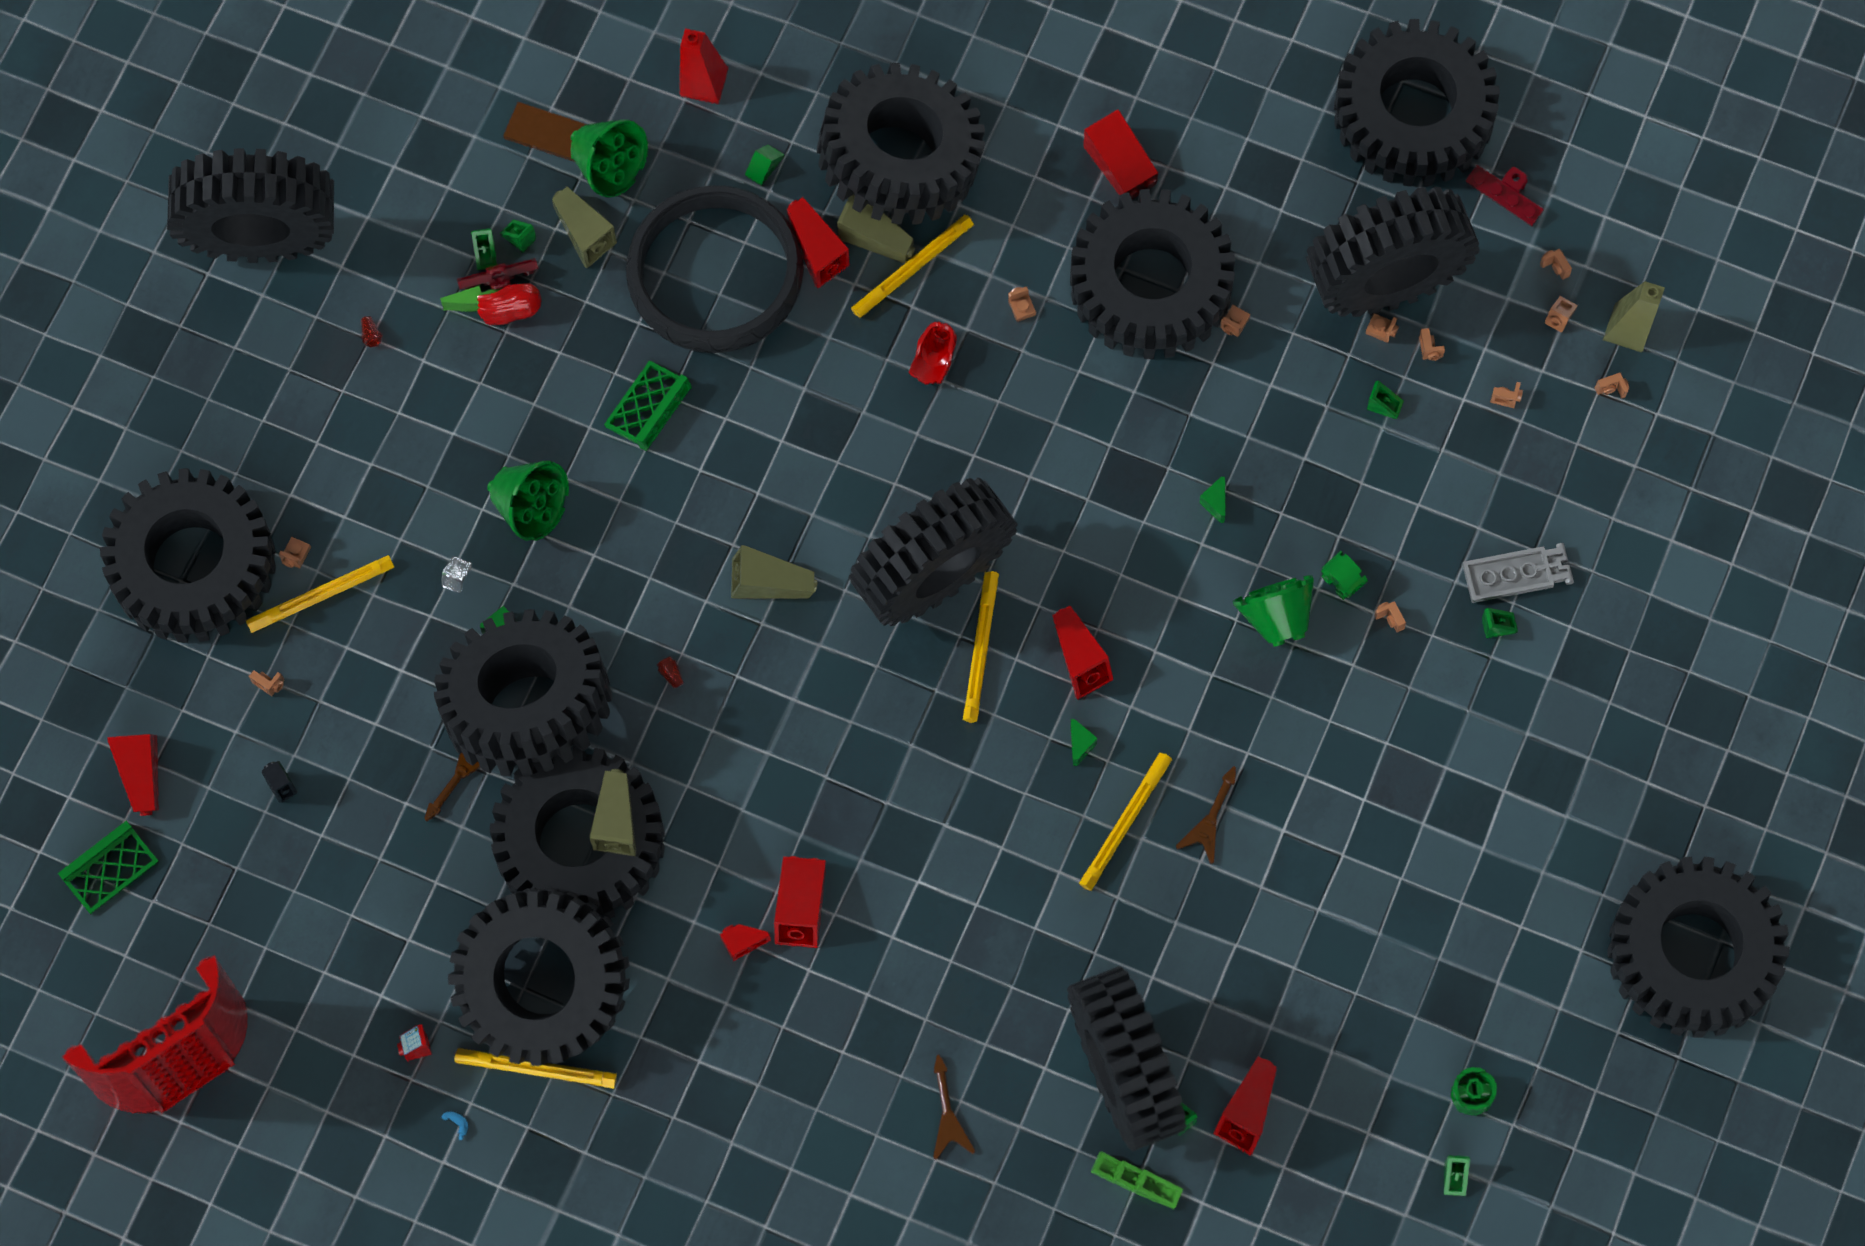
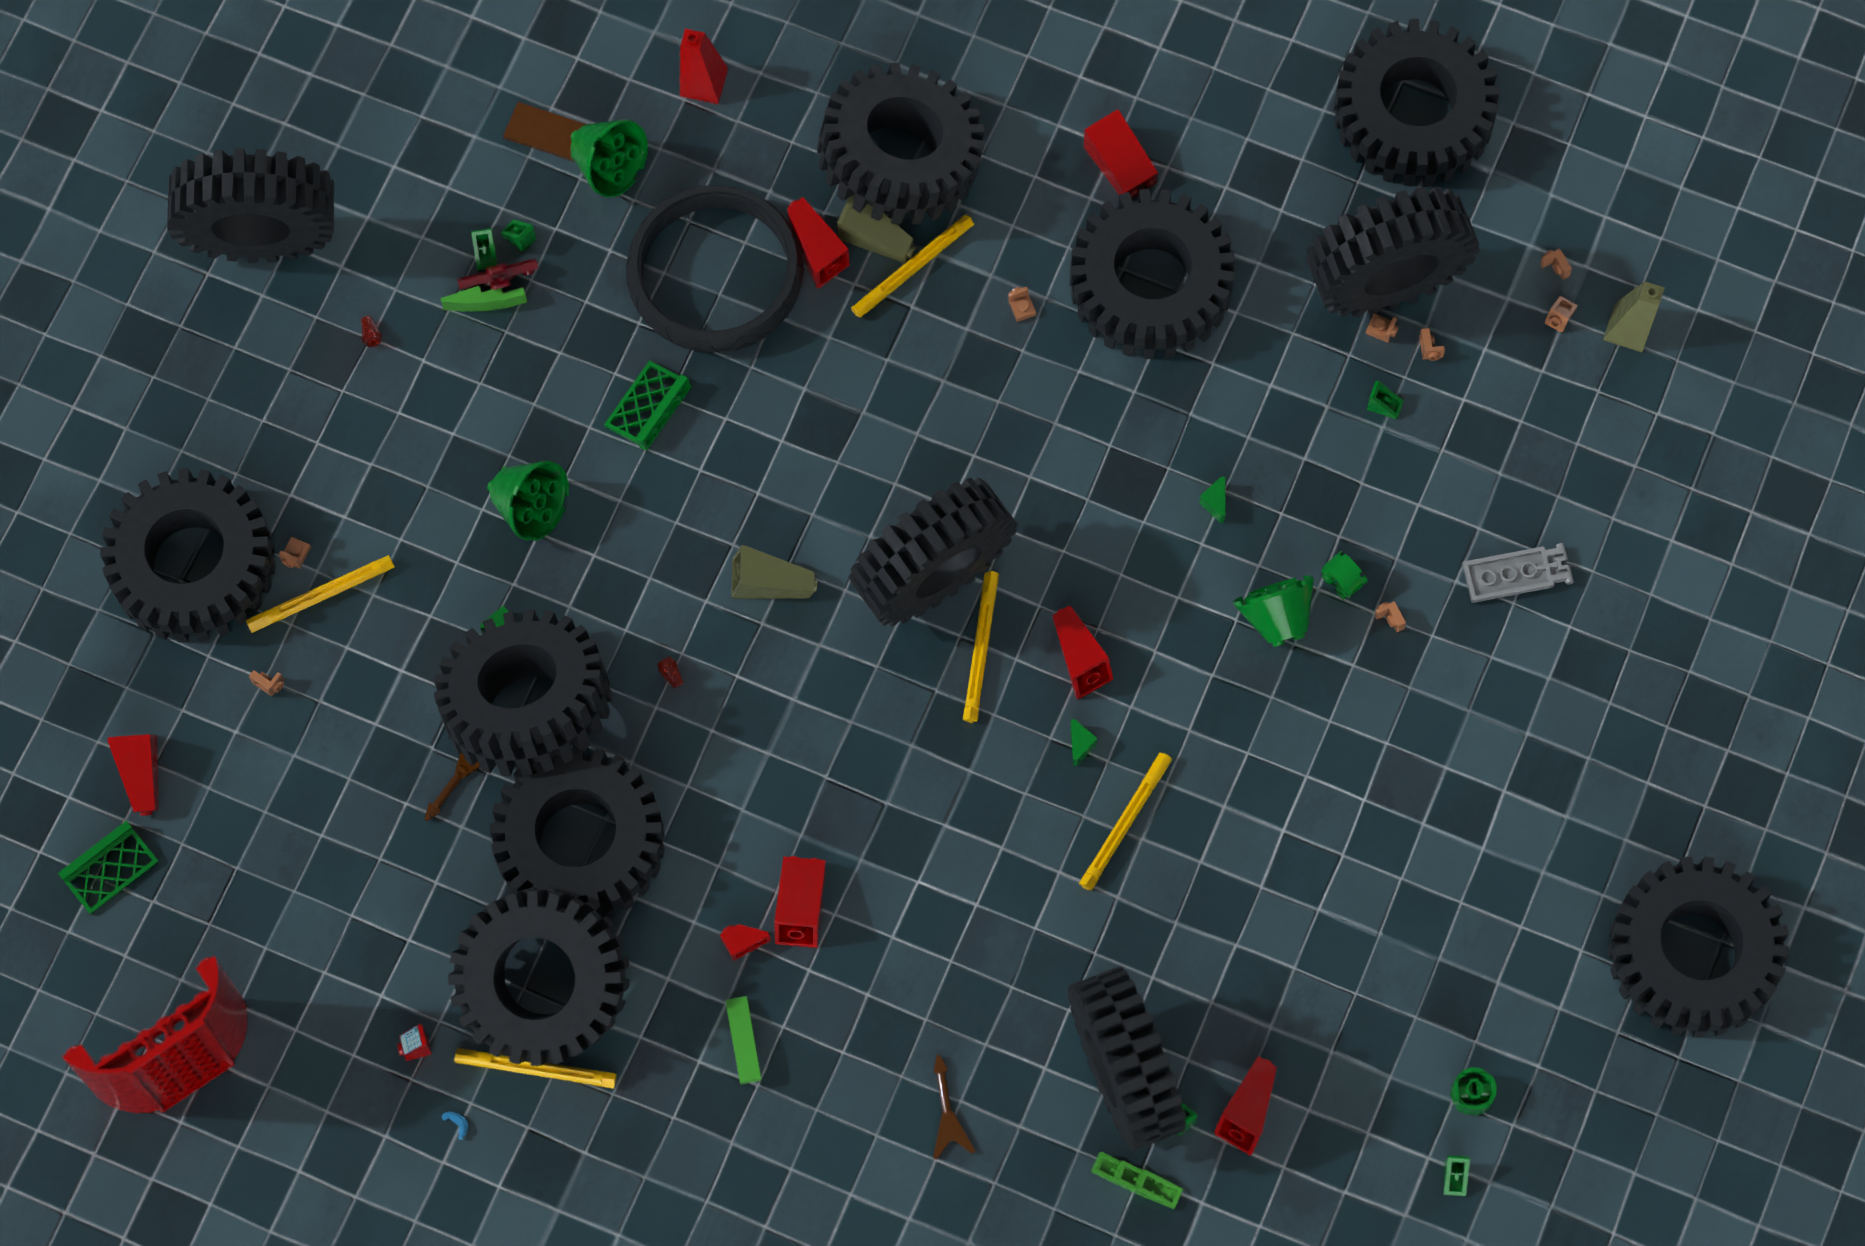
black brick [262,761,298,803] -> none
clear bracket [441,556,472,593] -> none
red hair [477,284,542,325] -> none
olive slope [552,187,617,268] -> none
olive slope [590,769,636,856] -> none
green slope [745,144,785,186] -> none
red hair [909,322,957,385] -> none
reddish brown piece [1176,766,1236,864] -> none
nougat bracket [1220,305,1251,337] -> none
dark red plate [1466,165,1544,227] -> none
green slope [1482,608,1518,638] -> none
nougat bracket [1490,382,1523,408] -> none
nougat bracket [1595,373,1629,399] -> none
none -> bright green slope [726,996,762,1084]

